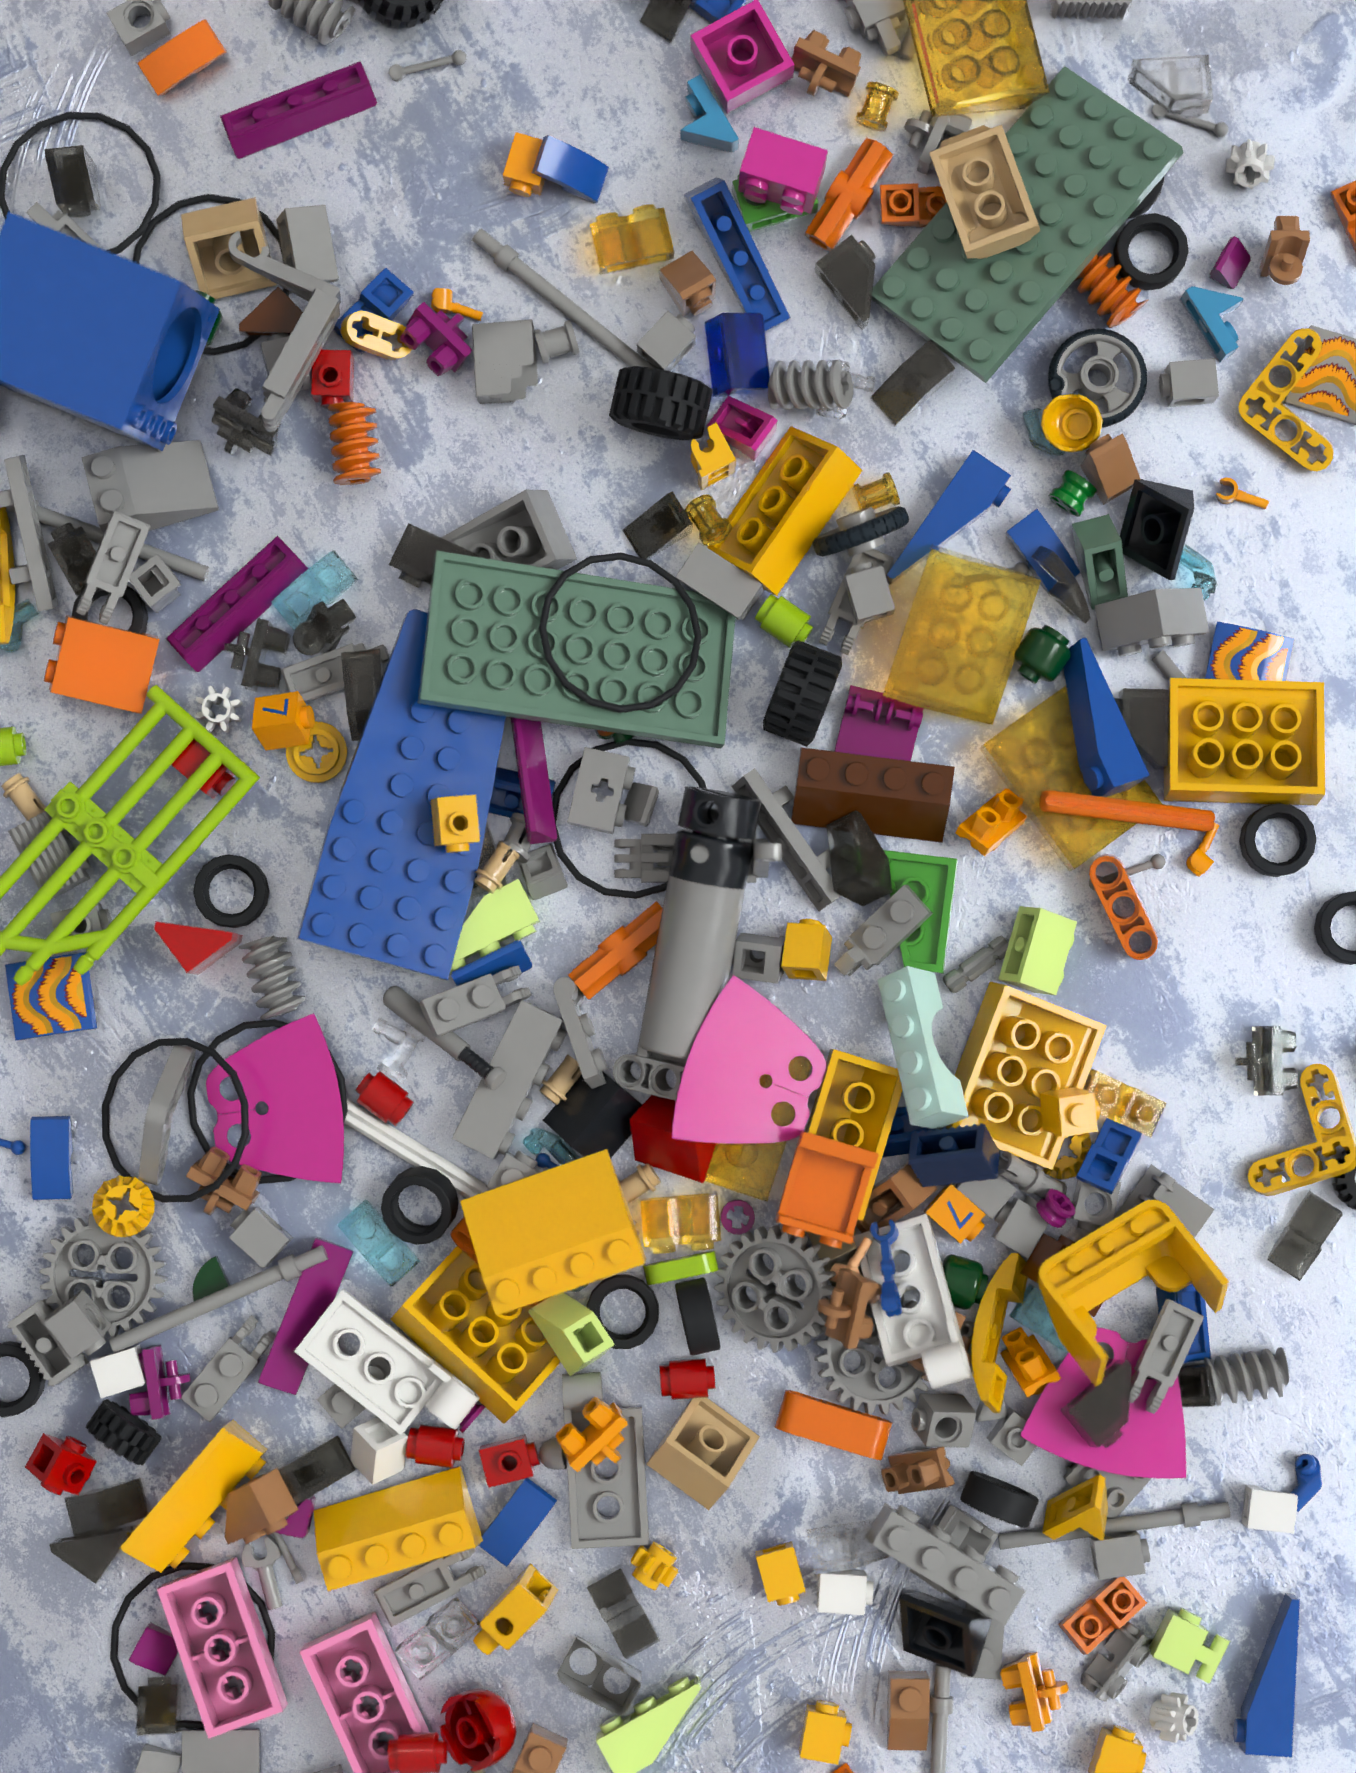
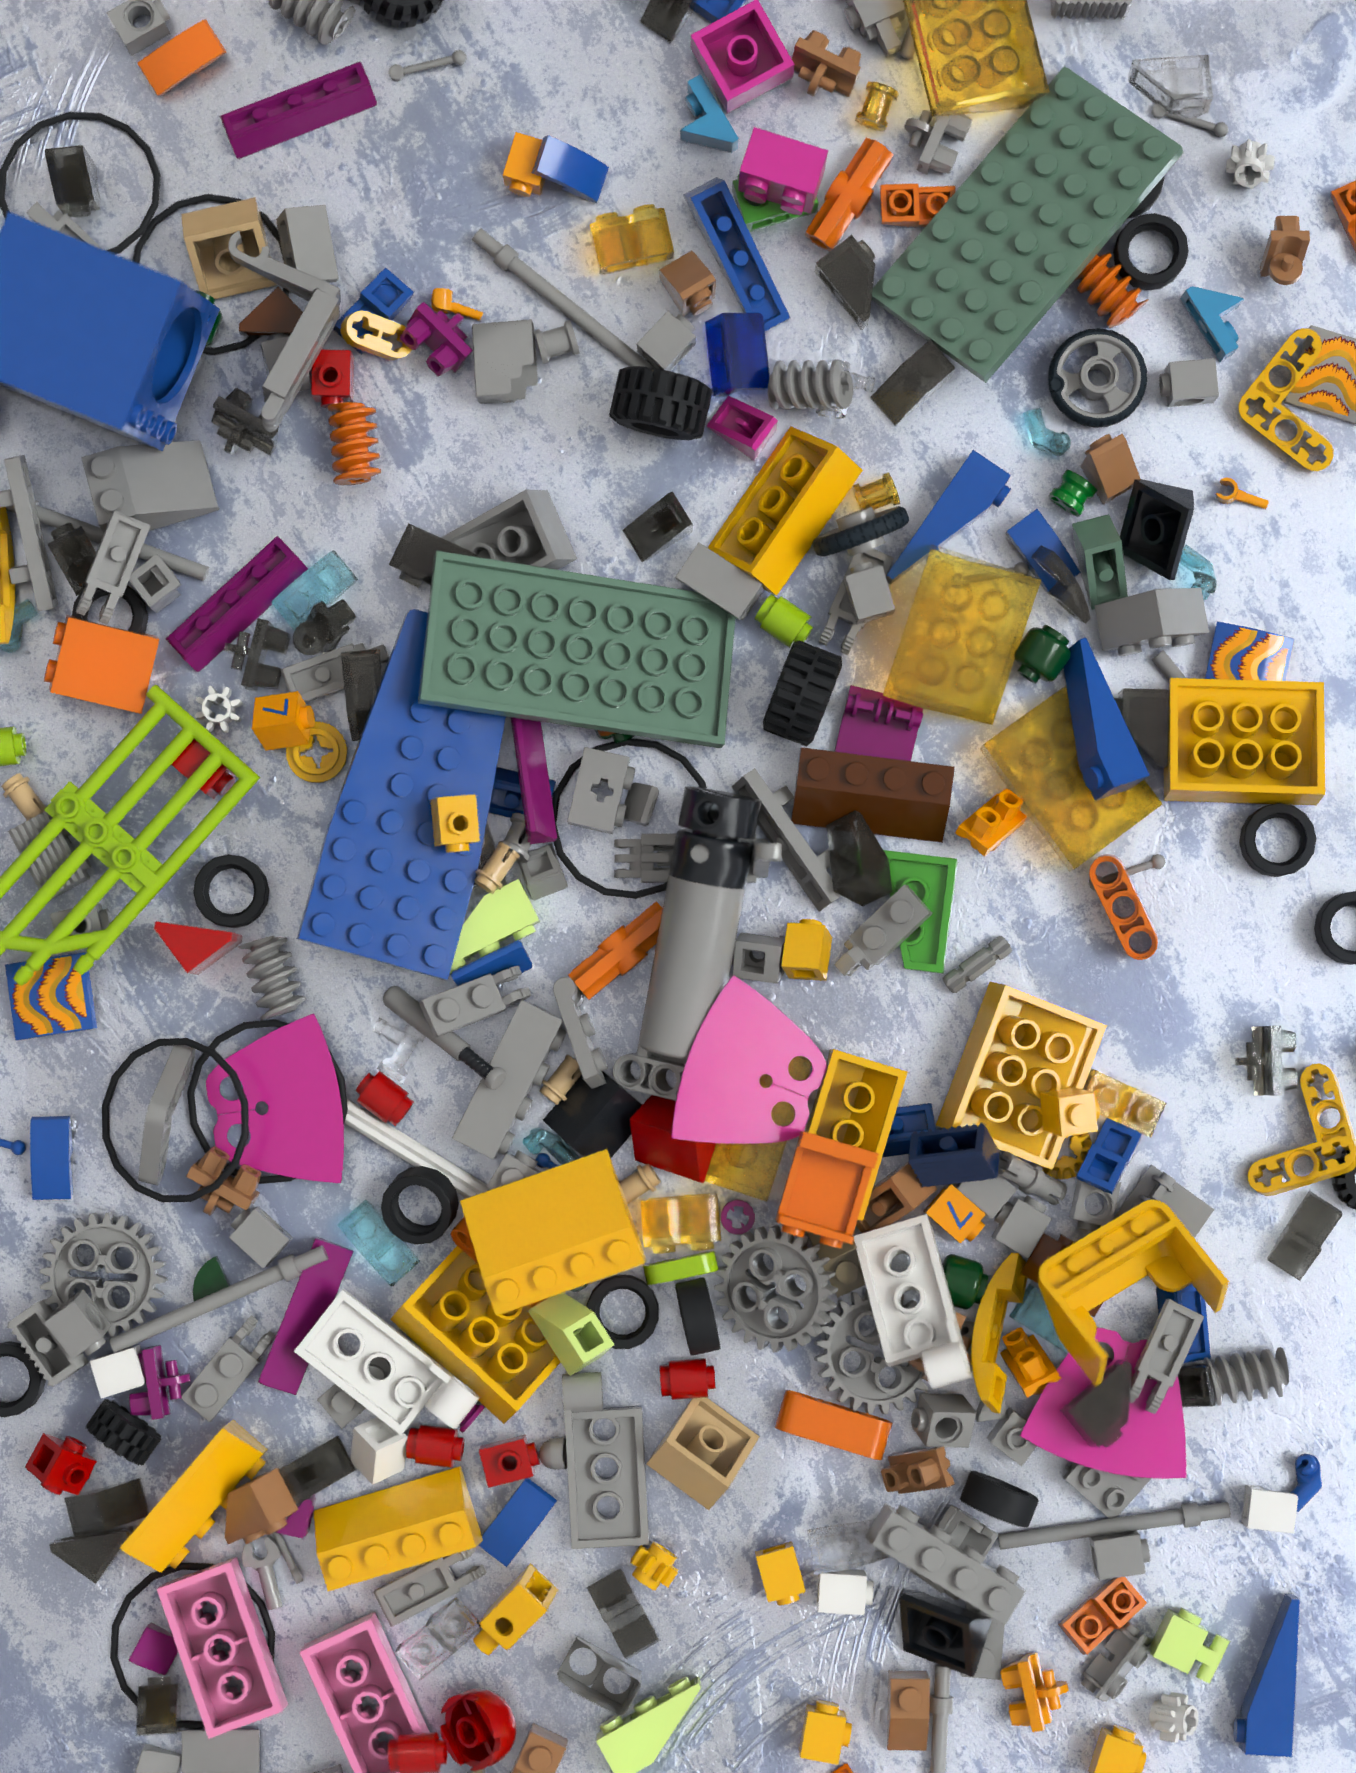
yellow gear [92,1175,155,1237] -> none
black piece [539,552,702,713] -> none
light orange hips [555,1397,628,1473] -> none
clear yellow bush [684,494,732,546] -> none
yellow hinge [691,422,736,490] -> none
medium nougat hips [817,1268,882,1349] -> none
light nougat hand [830,1237,873,1282] -> none
blue piece [870,1219,902,1317] -> none
light aqua arch [877,966,969,1129] -> none
tan slope [929,125,1040,259] -> none
yellowish green brick [998,906,1077,995] -> none
magenta bush [1036,1189,1075,1228] -> none
orange axle [1039,790,1215,832] -> none
yellow hair [1041,394,1103,453] -> none
yellow slope [1042,1474,1108,1541] -> none
light orange hand [1186,822,1219,877] -> none
magenta slope [1209,236,1251,289] -> none

